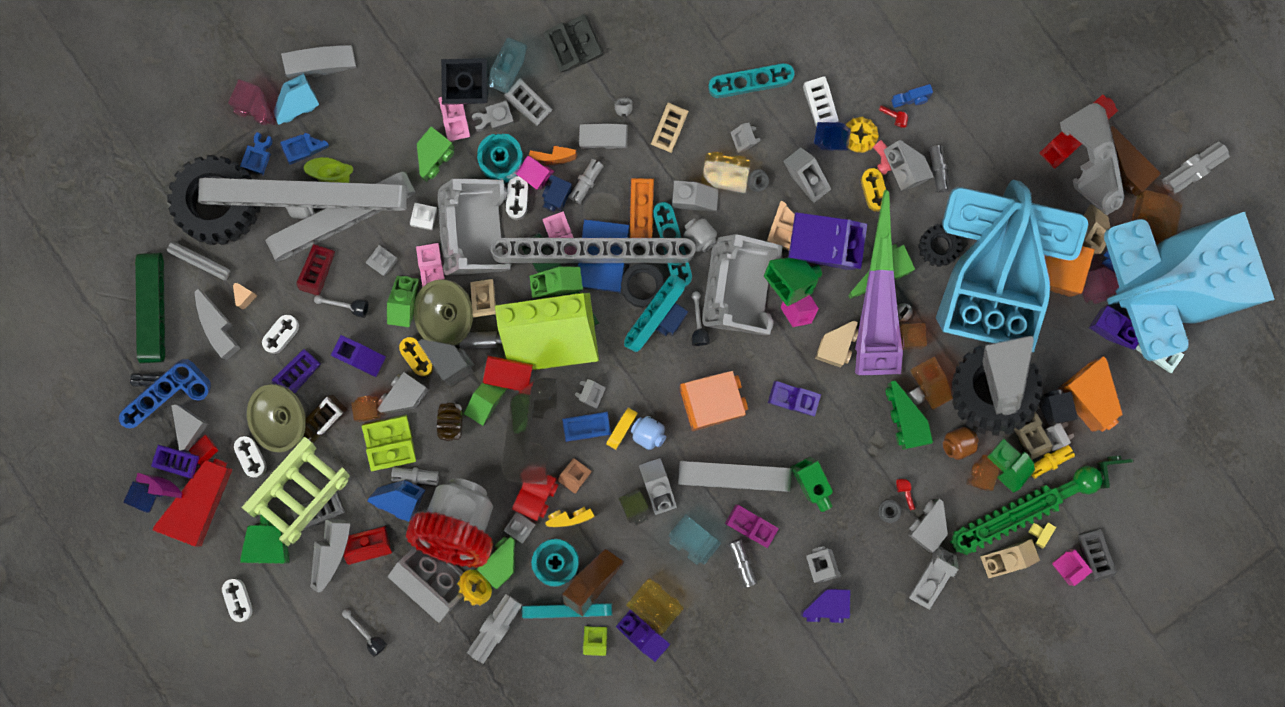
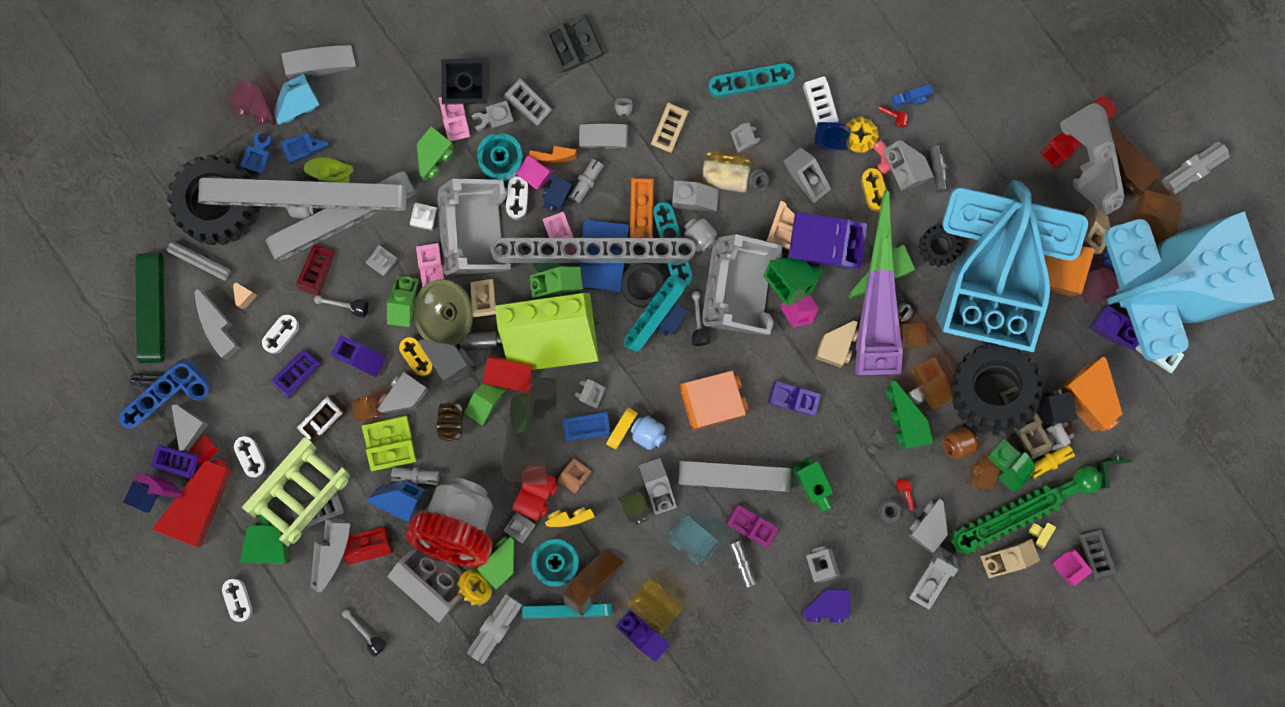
olive dish [247,384,306,452] -> none
clear light blue brick [488,38,527,93] -> none
lime slope [583,626,608,656] -> none
light grey slope [983,336,1034,415] -> none

